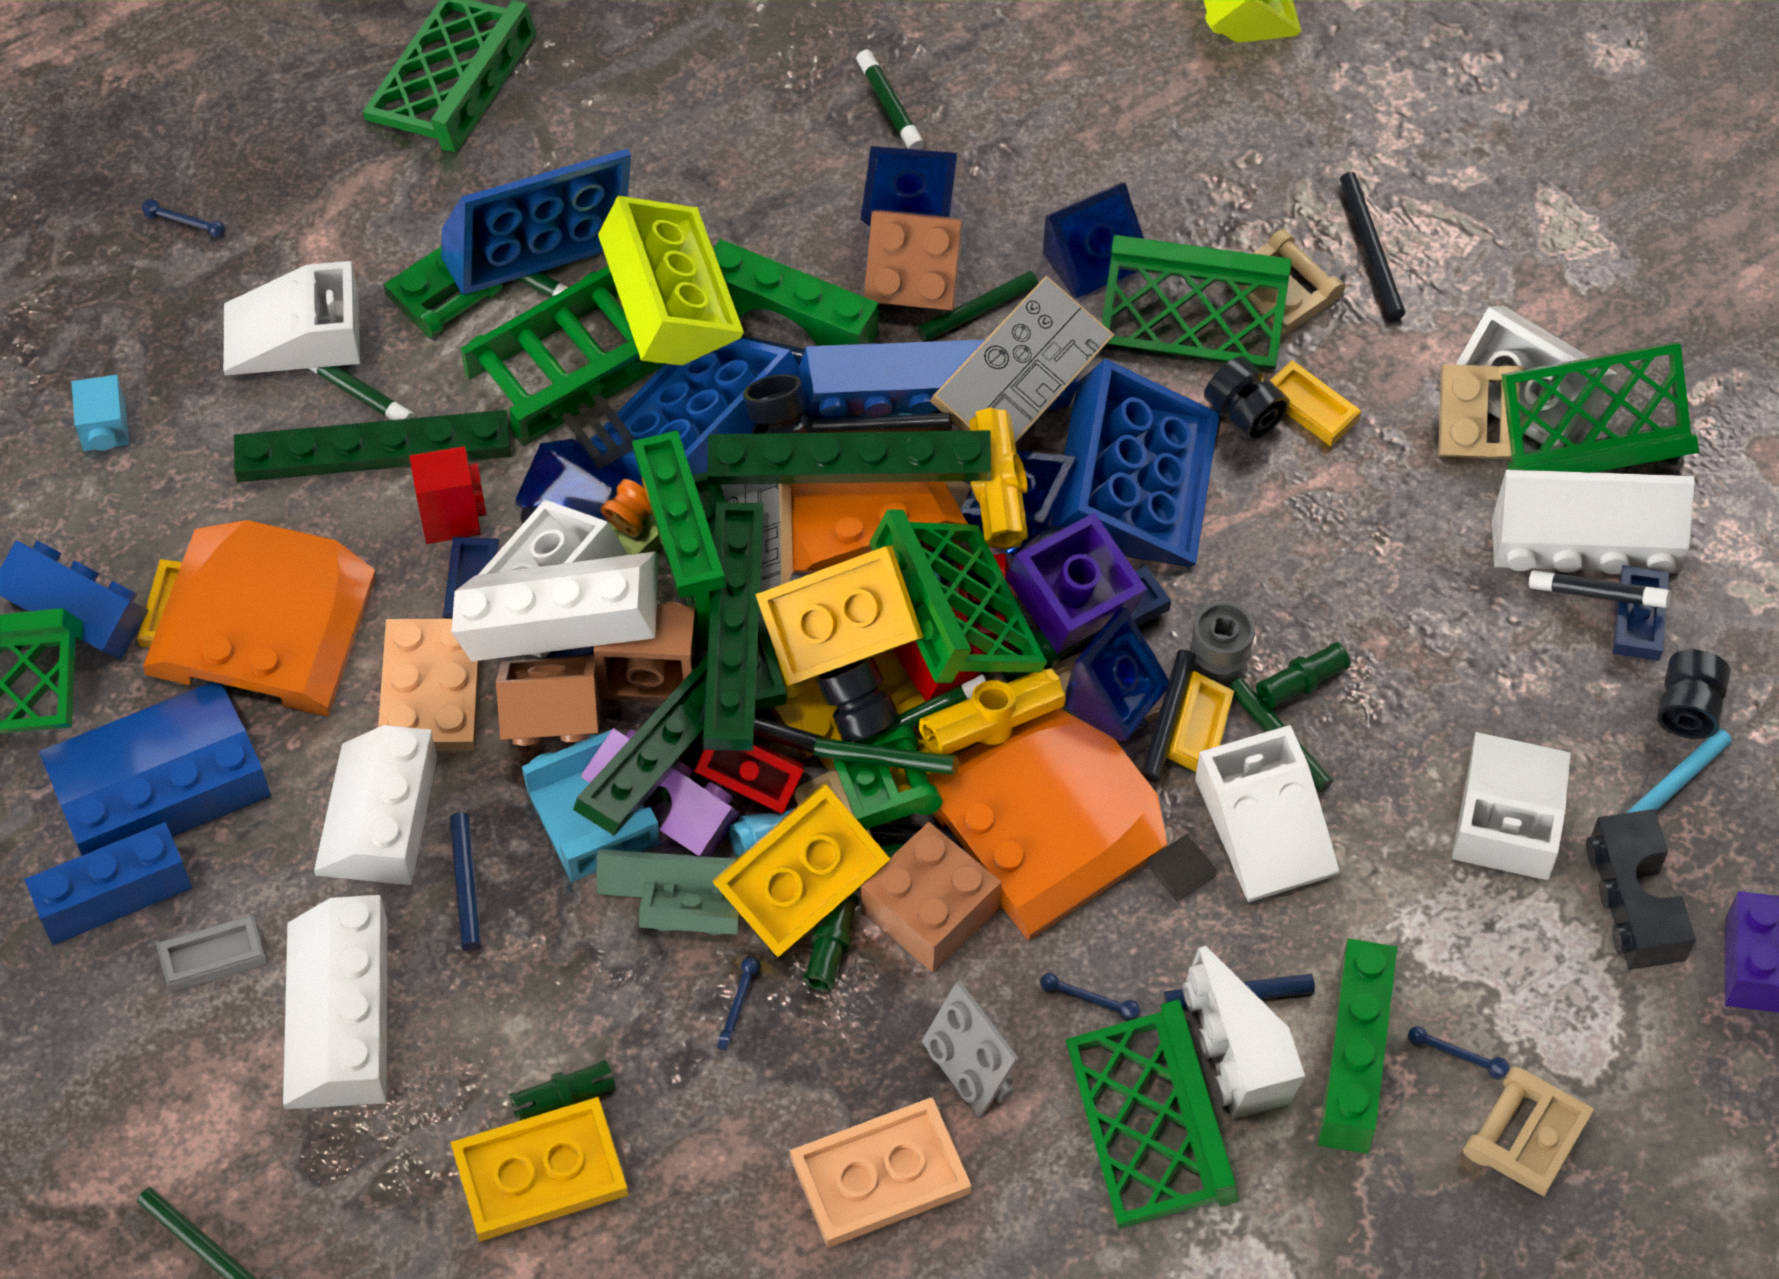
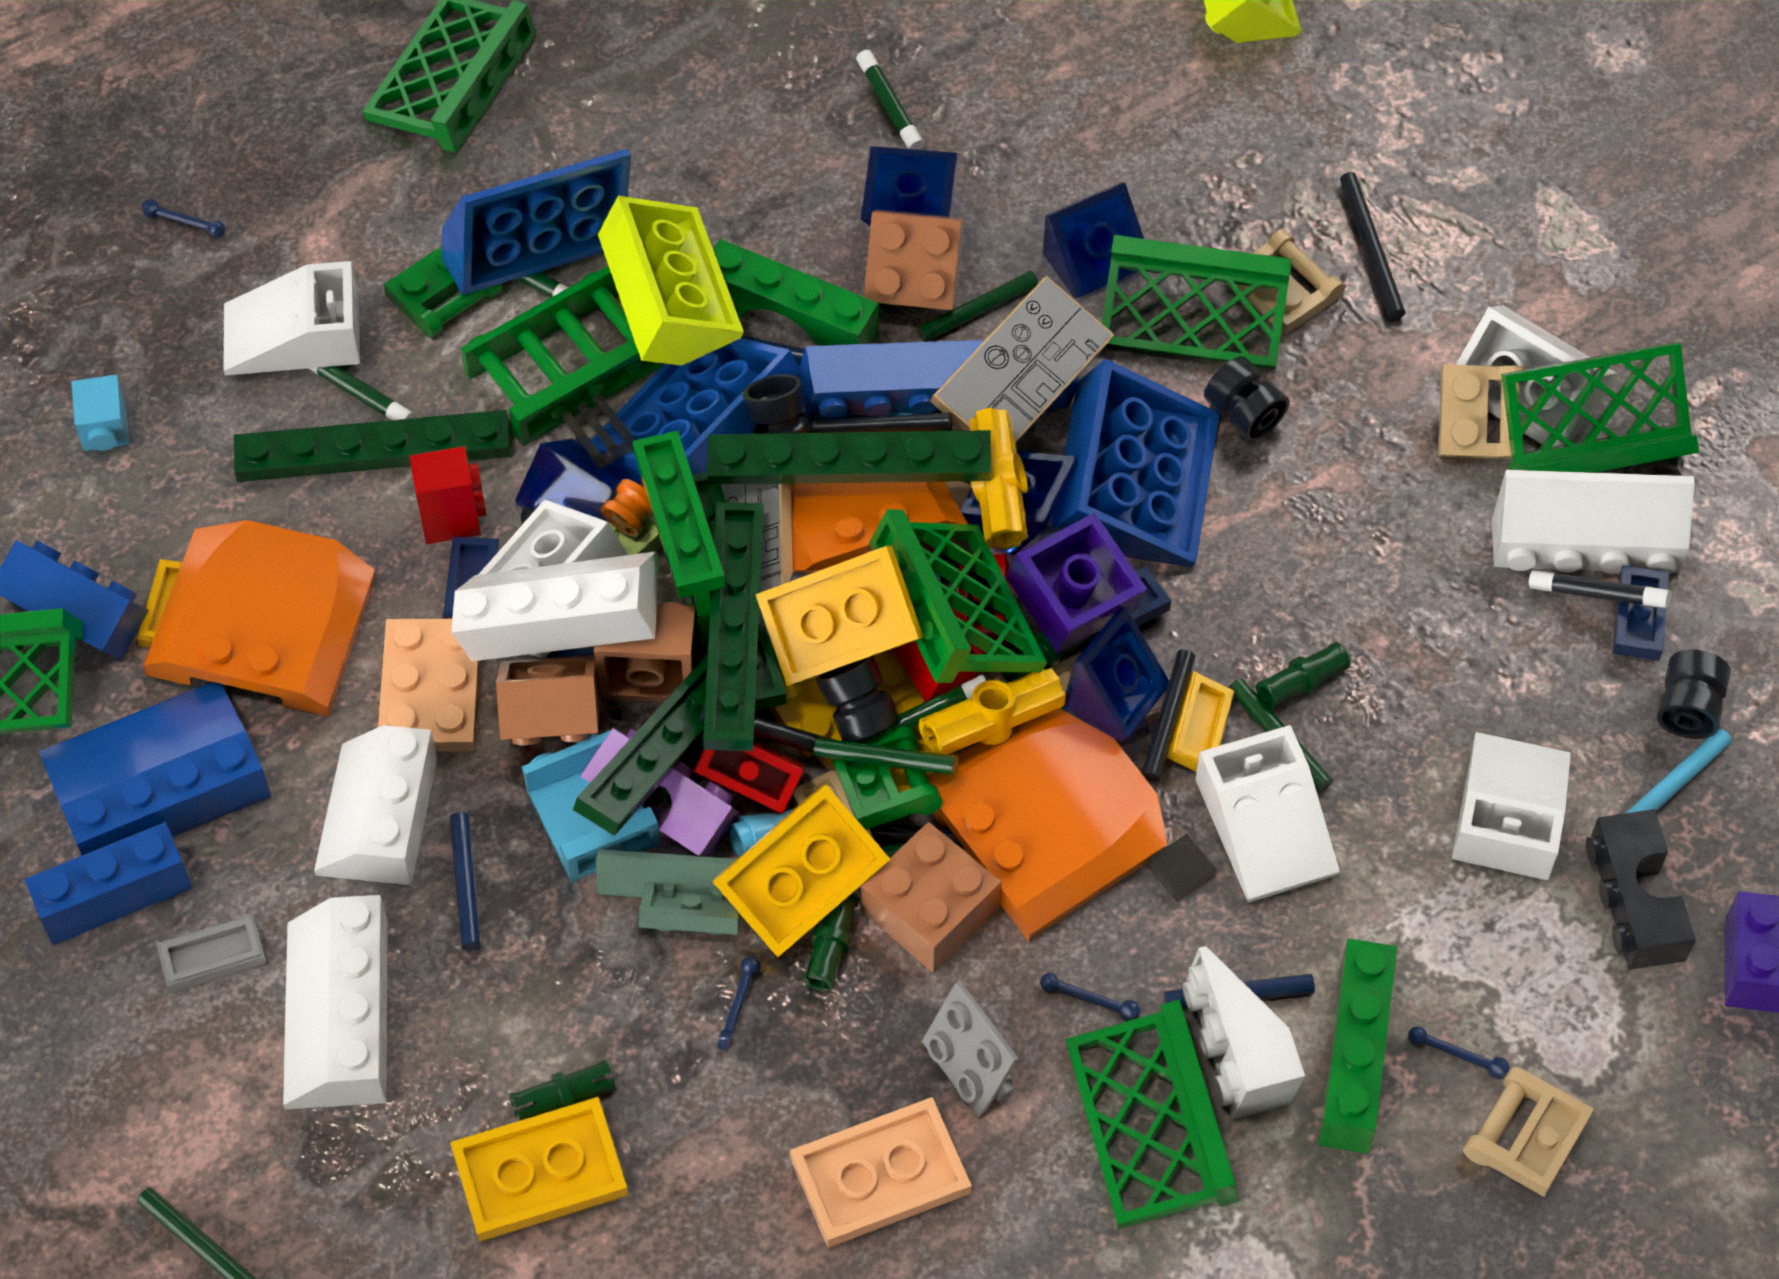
dark grey wheel [1190,601,1255,687] -> none
yellow tile [1270,360,1361,447] -> none

